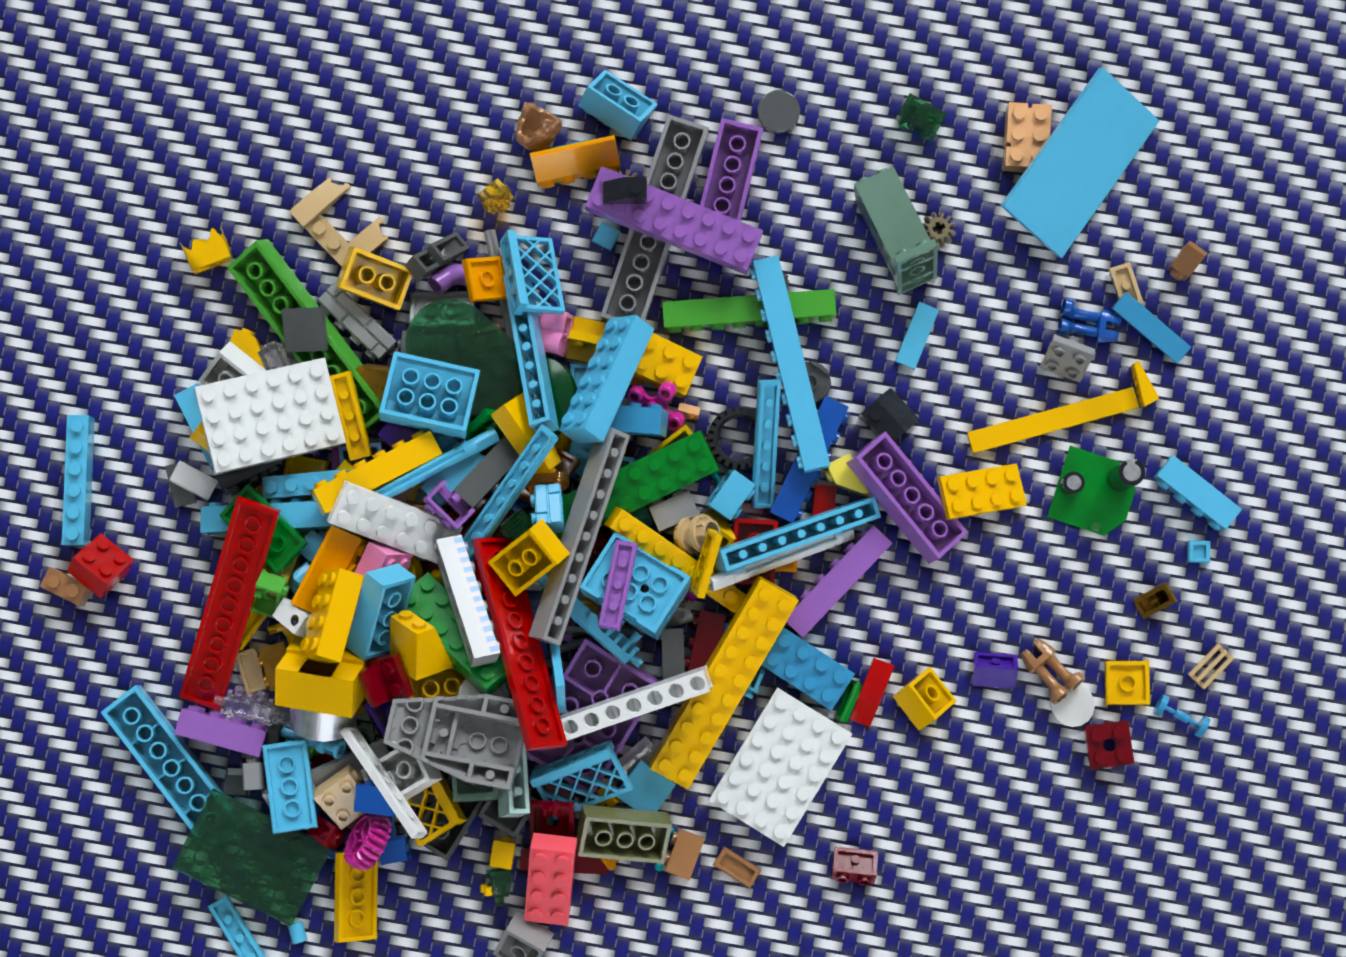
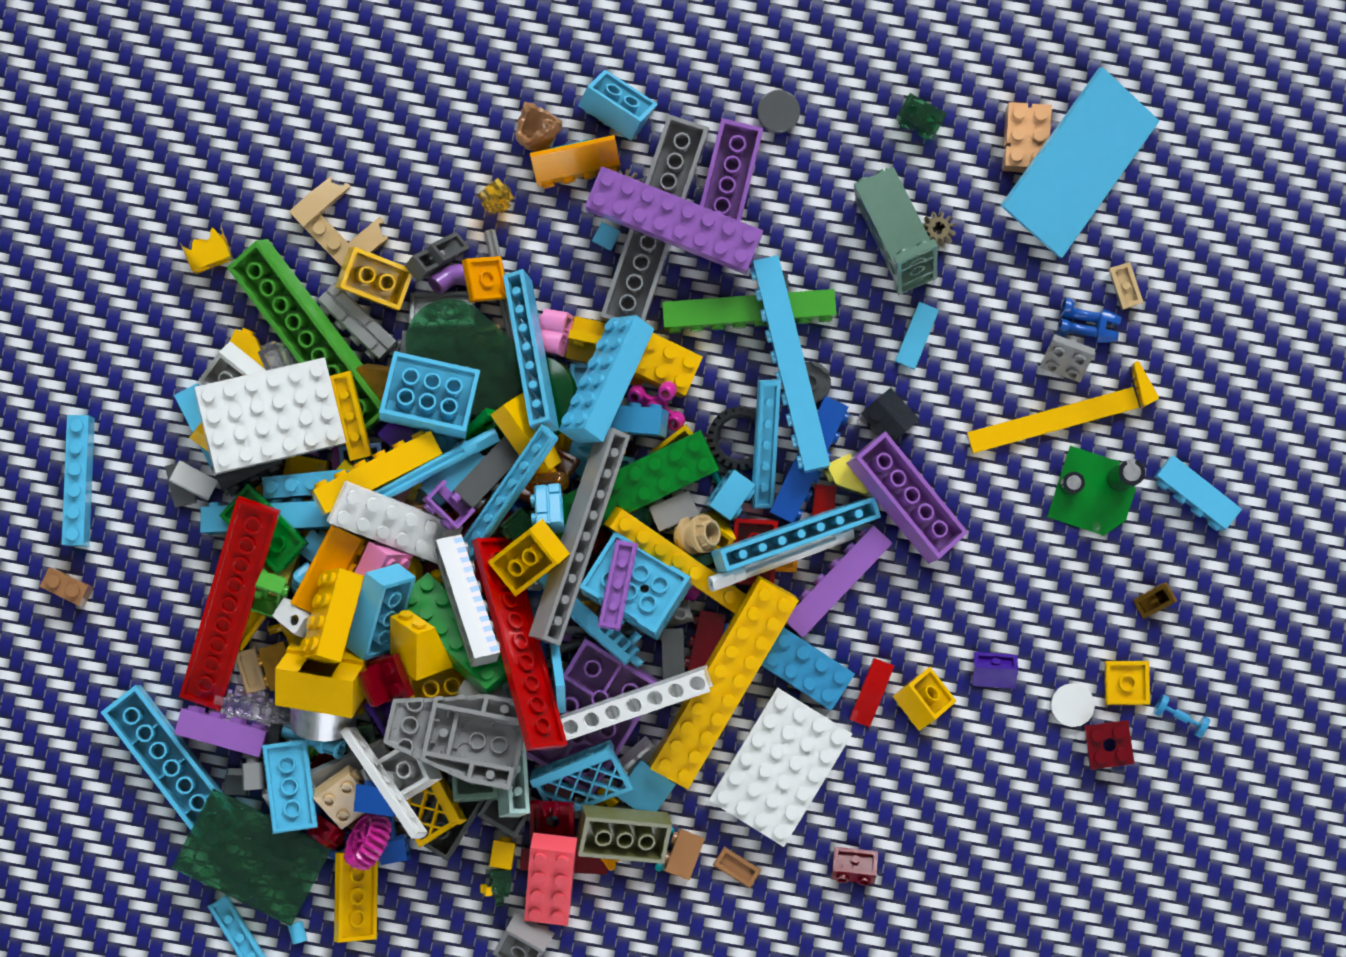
red brick [67,533,134,599] -> none
dark grey tile [282,307,328,352] -> none
medium azure fence [500,230,565,315] -> none
black slope [603,177,647,204] -> none
light nougat tile [678,403,700,420] -> none
yellow tile [690,528,723,599] -> none
medium azure arm [743,668,765,699] -> none
green tile [834,680,862,722] -> none
yellow plate [937,463,1027,520] -> none
medium nougat piece [1020,638,1085,705] -> none
dark azure tile [1111,292,1191,364] -> none
medium nougat slope [1167,241,1207,281] -> none
medium azure tile [1187,540,1210,563] -> none
tan tile [1187,643,1234,690] -> none

